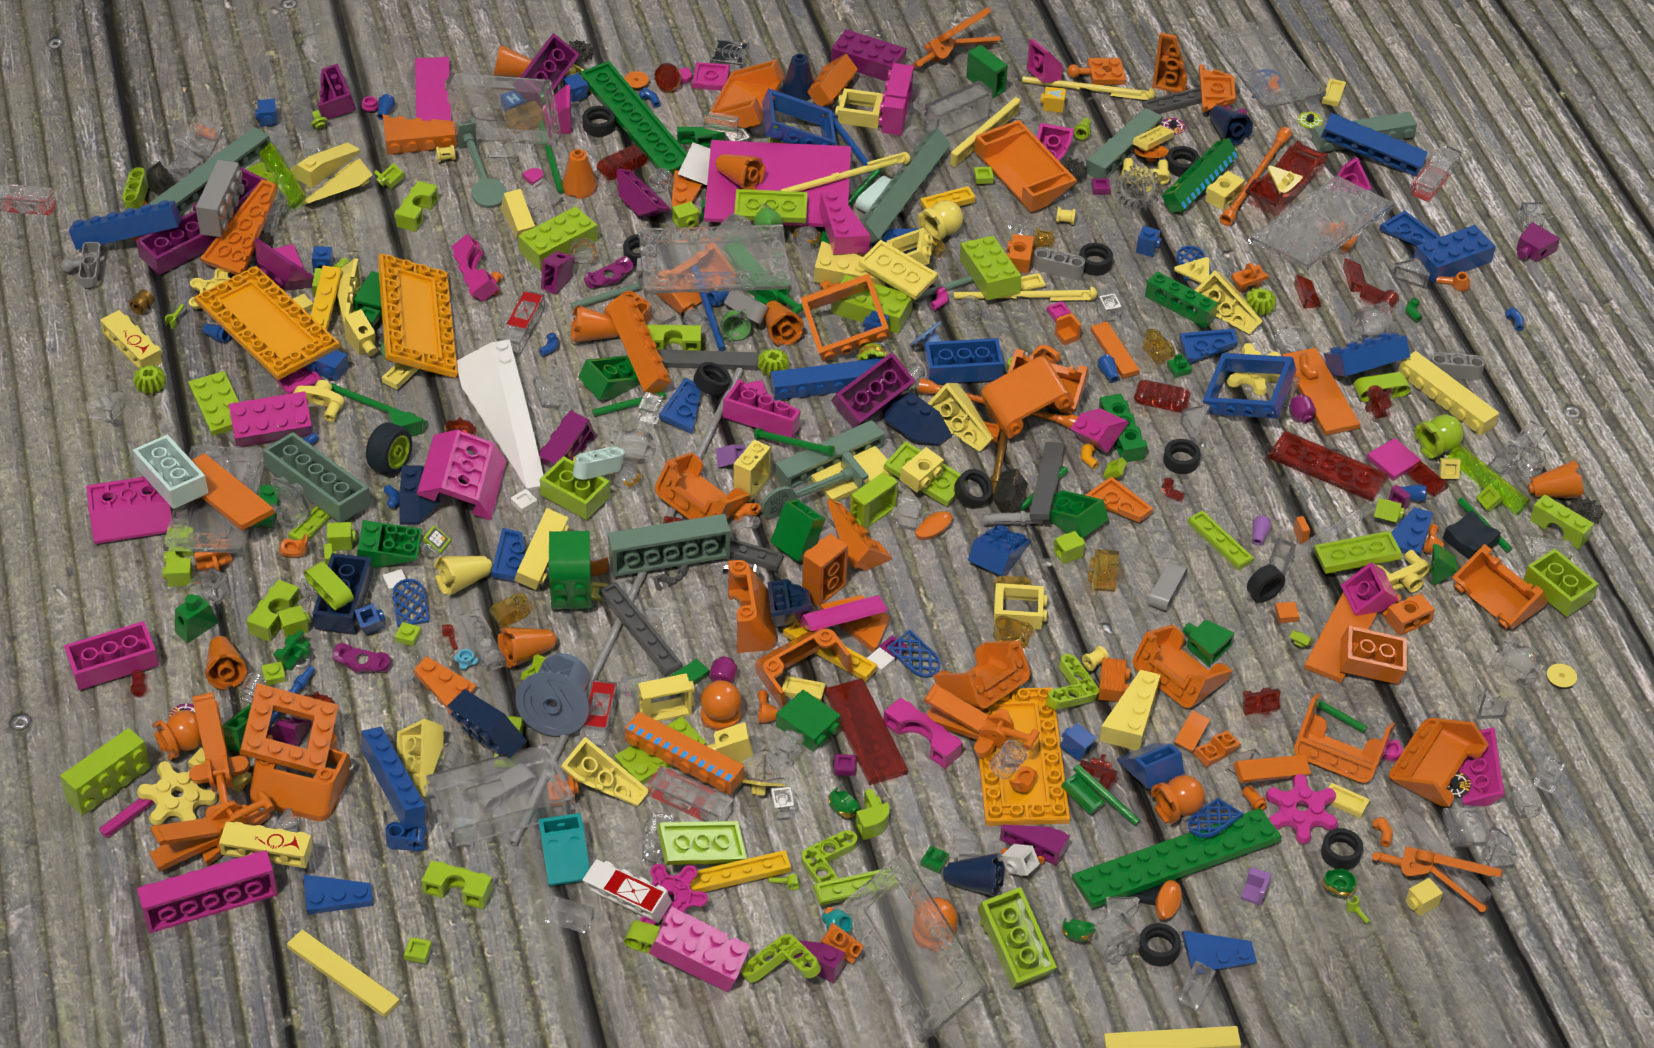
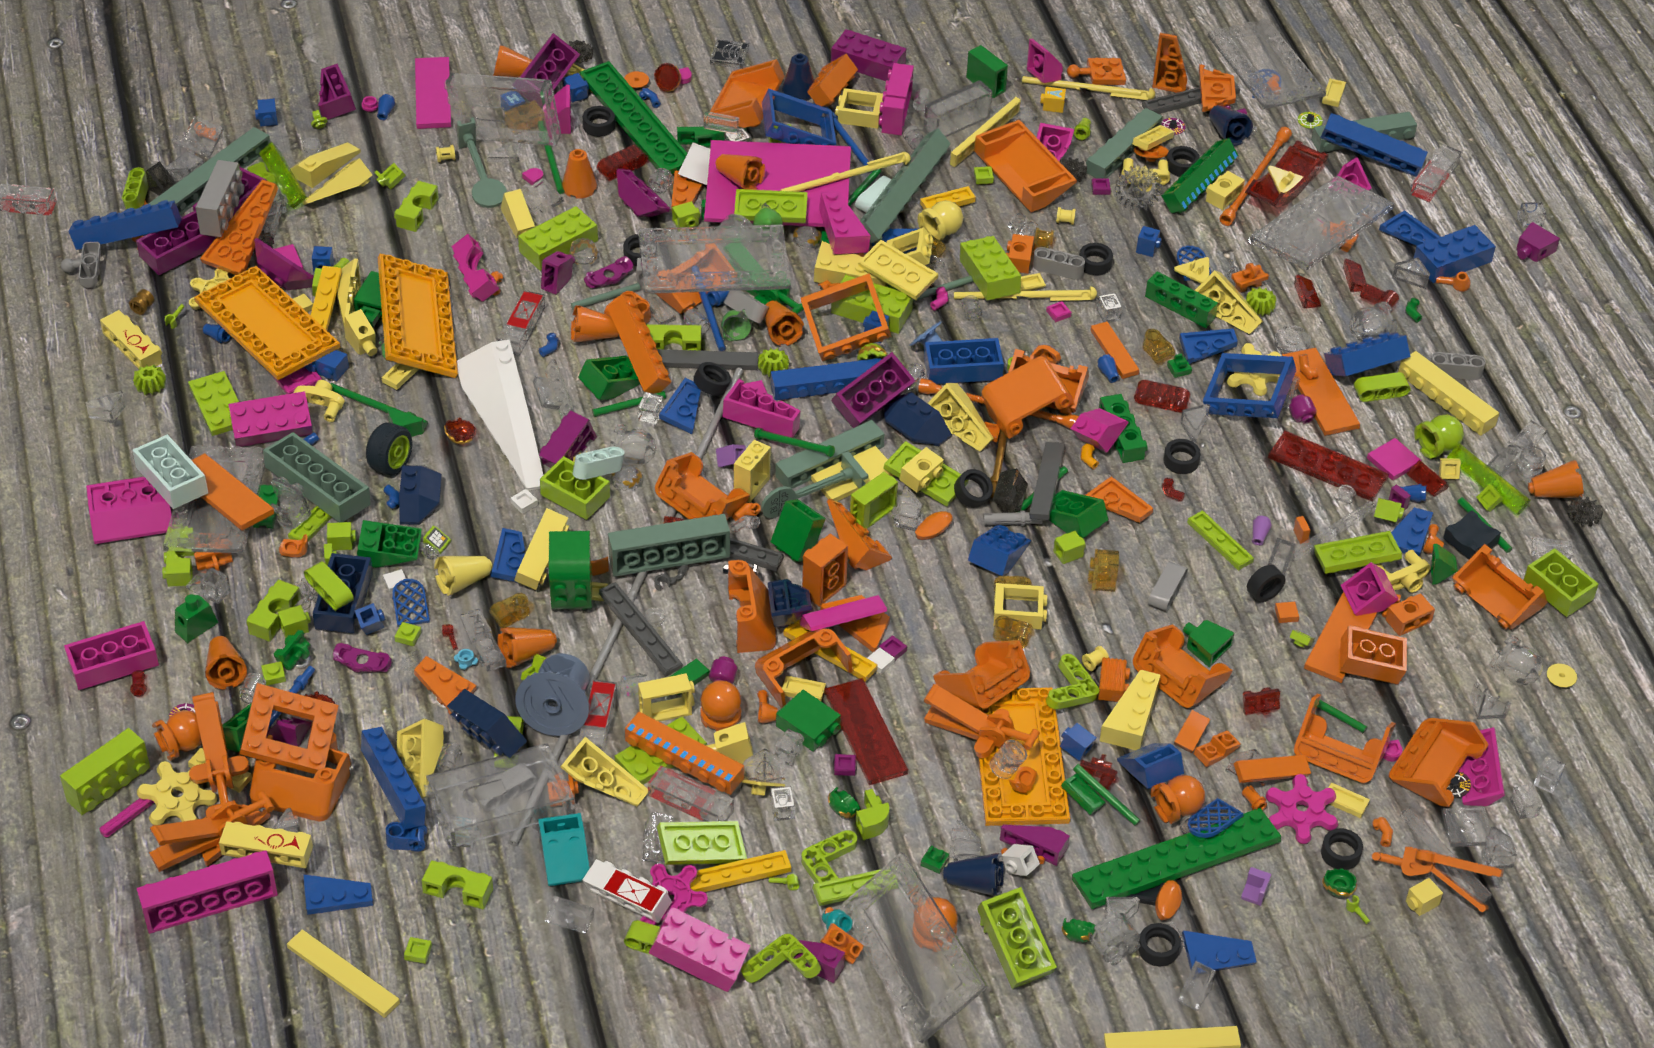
orange wedge [382,114,457,155] -> none
dark pink slope [416,430,507,520] -> none
dark pink tile [692,62,730,91] -> none
dark pink arch [883,697,963,769] -> none
blue window [887,629,941,678] -> none
orange piece [911,7,1001,70] -> none
orange panel [1054,313,1081,345] -> none
lime plate [1103,457,1127,480] -> none
clear red hips [1365,385,1393,419] -> none
blue arm [1505,307,1524,331] -> none
lime arch [1530,494,1594,549] -> none
none -> clear plate [1334,485,1356,504]

